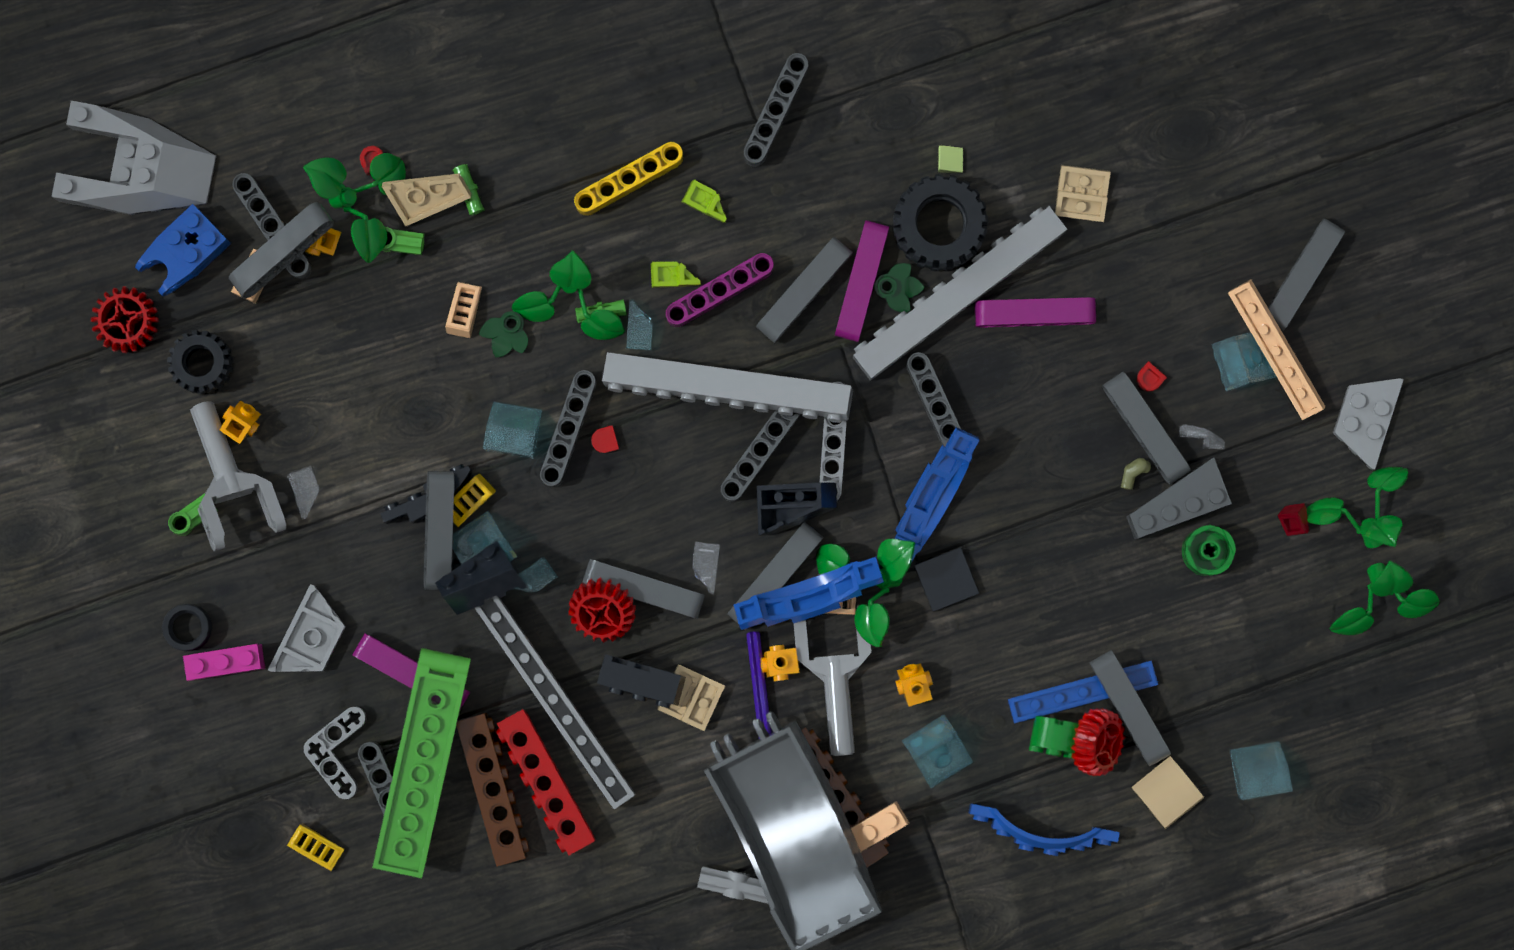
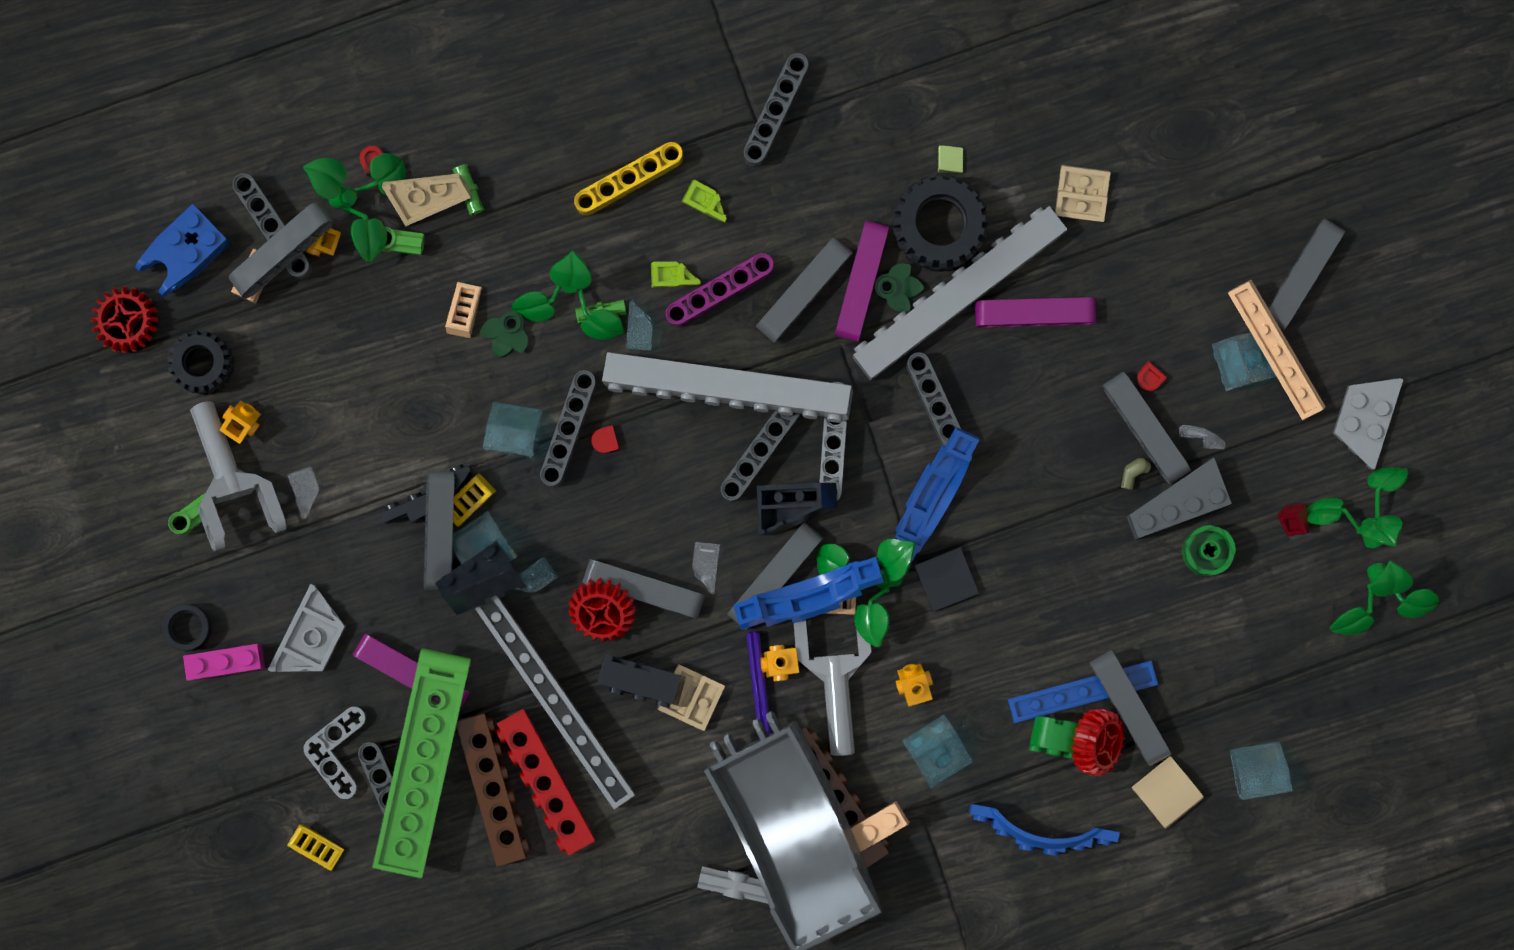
light grey wedge [52,101,217,215] -> none

